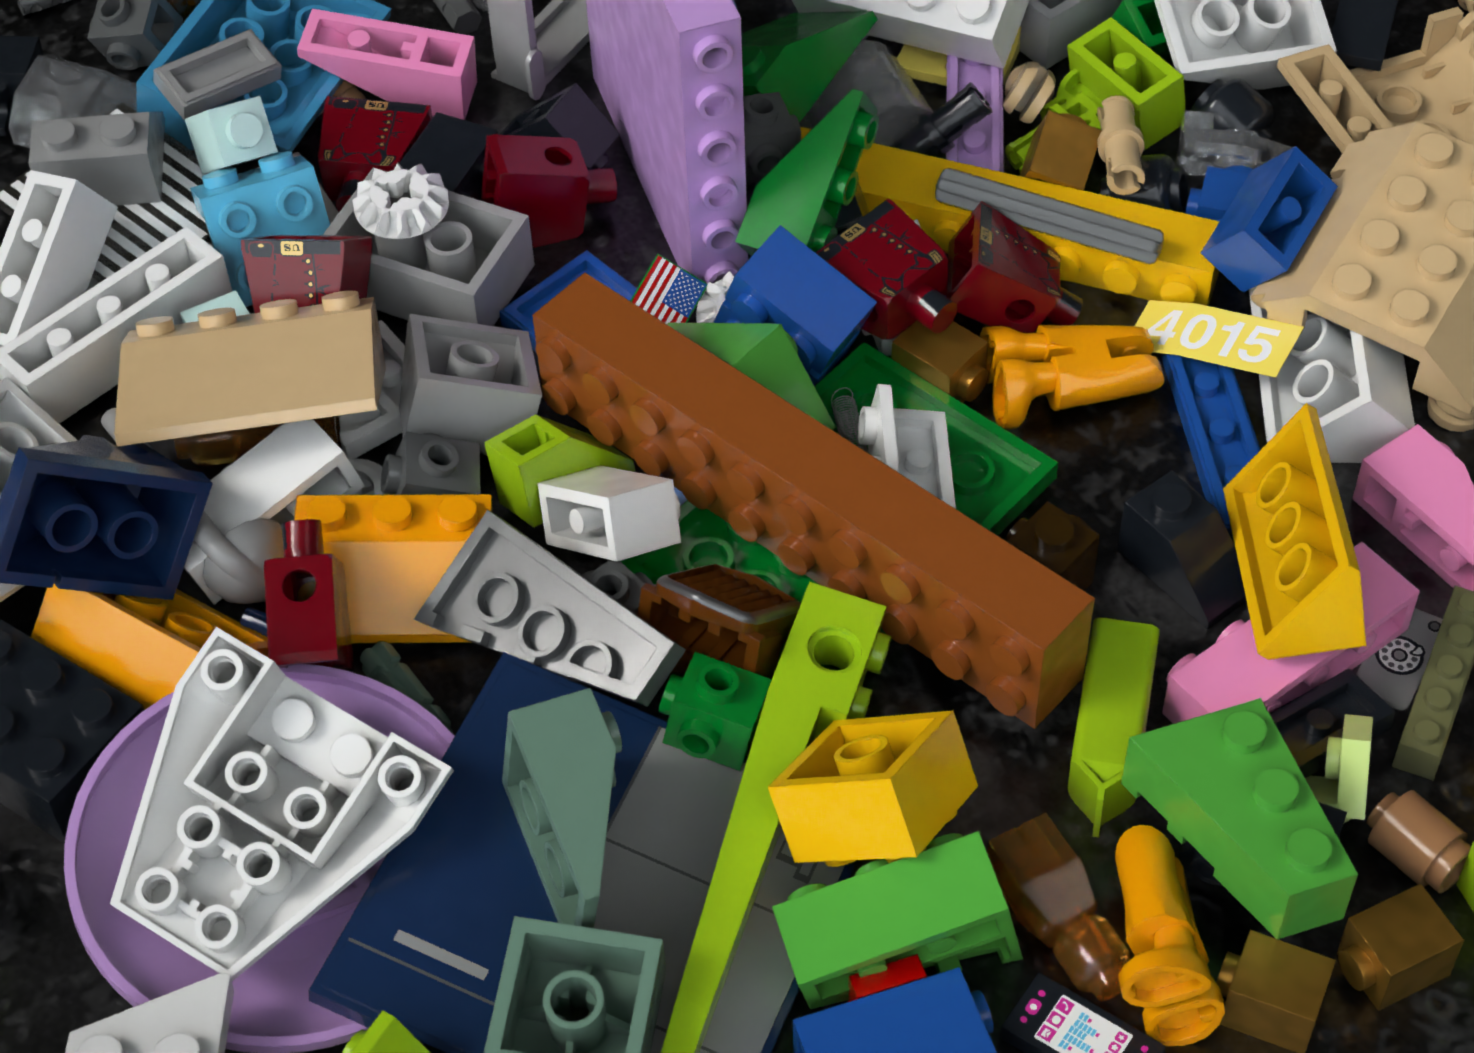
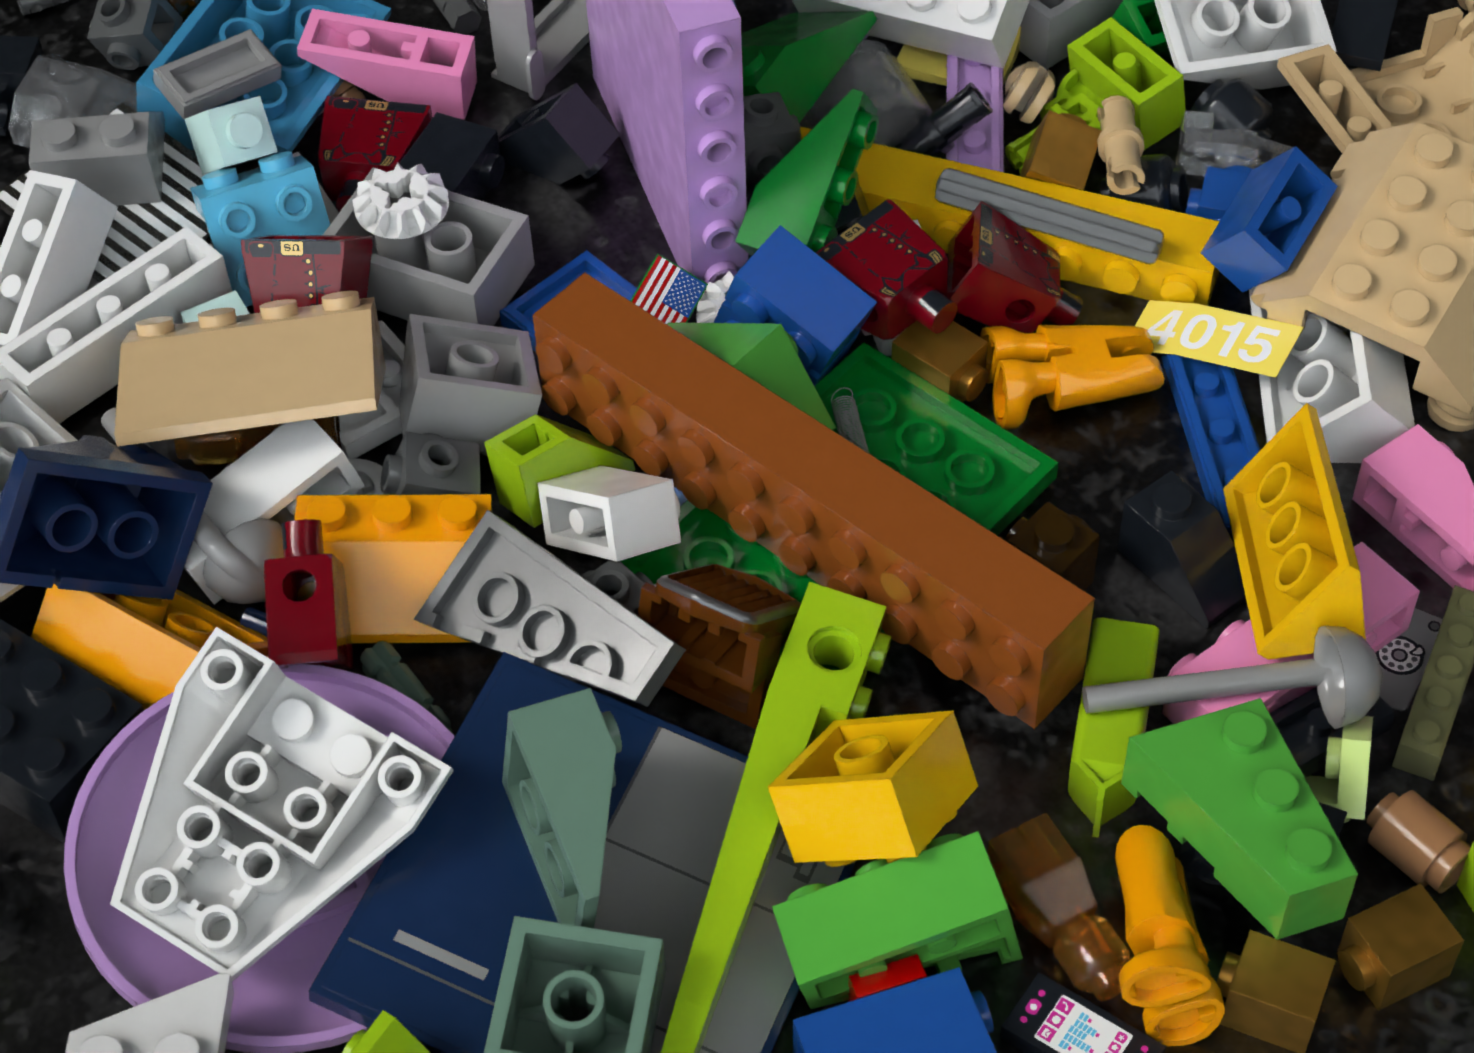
dark red torso [481,134,617,248] -> none
green brick [658,652,772,771] -> none
white bracket [858,384,956,509] -> none
none -> light grey piece [1082,626,1383,729]

